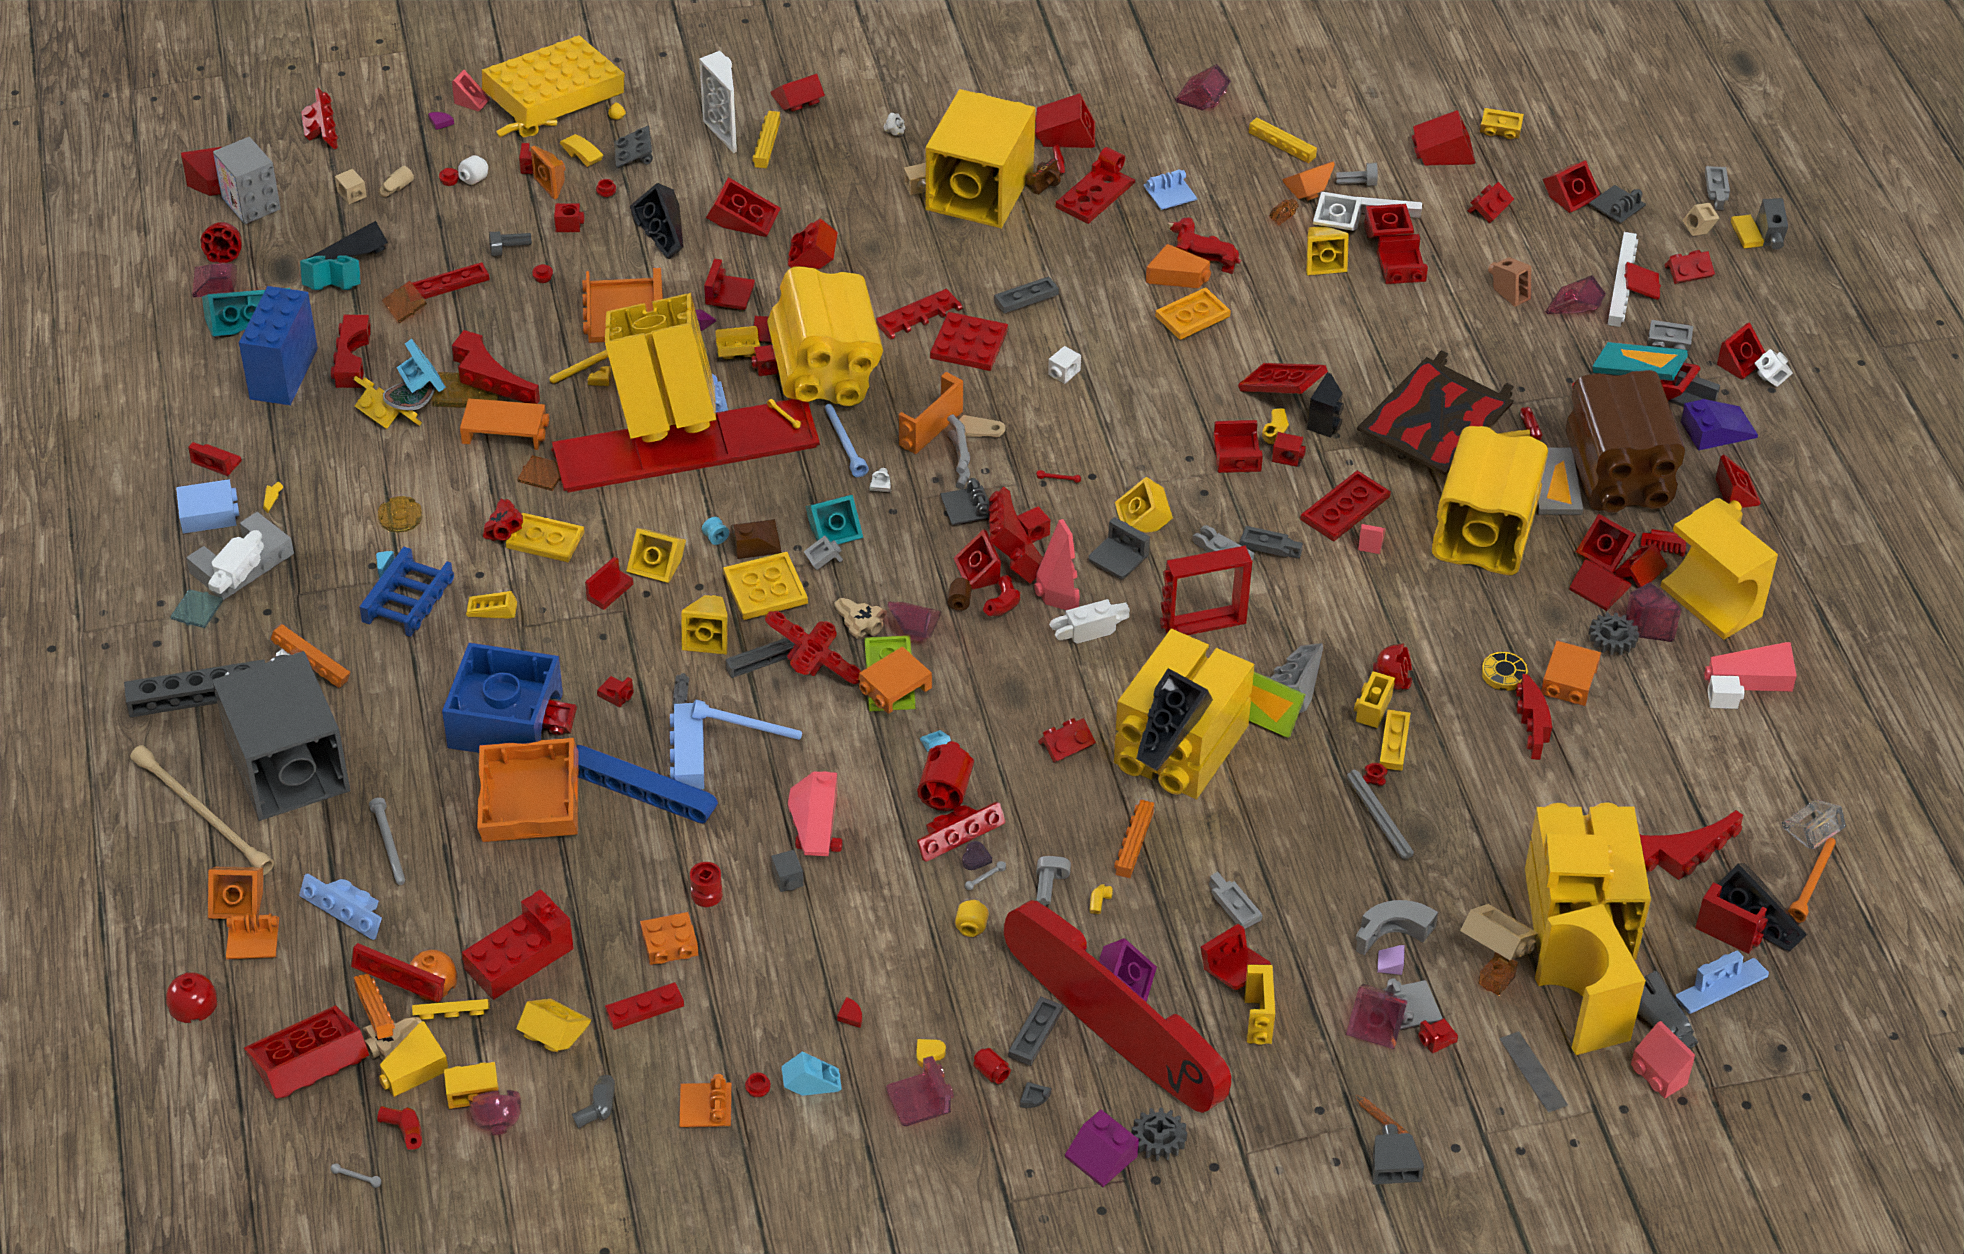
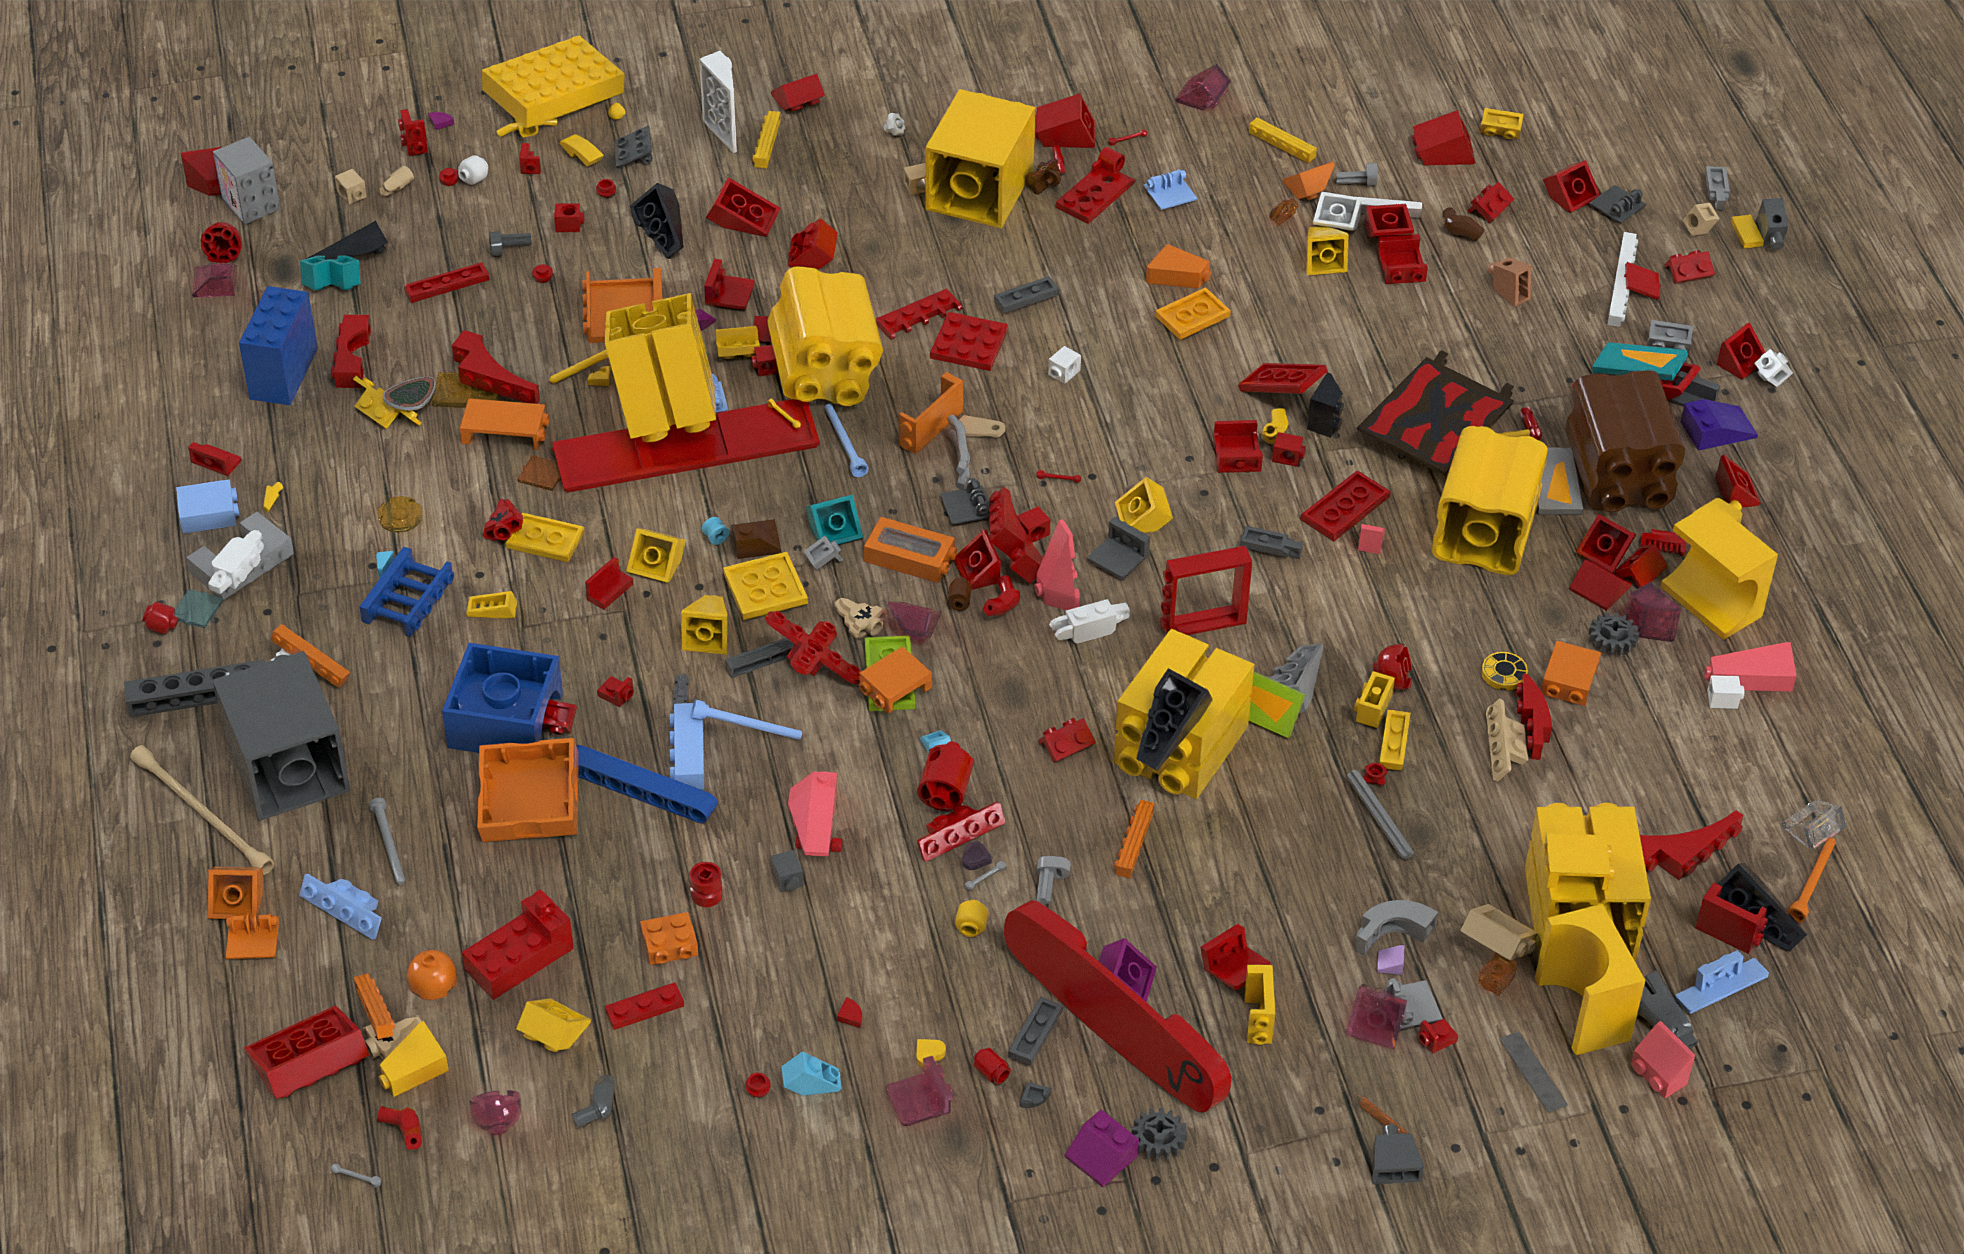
red cylinder [166,972,217,1023] -> none
teal wedge [202,288,290,337] -> none
red bracket [301,88,338,150] -> none
red tile [351,943,445,1003] -> none
clear orange piece [382,281,427,323] -> none
medium azure bracket [396,339,446,393] -> none
yellow plate [412,999,490,1020] -> none
yellow brick [444,1062,500,1109] -> none
coral slope [452,70,490,111] -> none
orange slope [531,146,566,200] -> none
orange hinge [679,1074,732,1127] -> none
white piece [869,468,891,492] -> none
yellow arm [1089,884,1113,914] -> none
red animal [1167,217,1242,274] -> none
light grey hinge [1192,525,1254,560] -> none
light grey hinge [1209,872,1262,929] -> none
clear pink slope [1545,275,1606,314] -> none
none -> red head [142,602,179,635]
none -> red bracket [398,109,428,156]
none -> orange piece [864,517,957,583]
none -> red hinge [1108,129,1147,146]
none -> reddish brown arm [1442,207,1485,241]
none -> tan bracket [1486,698,1528,782]

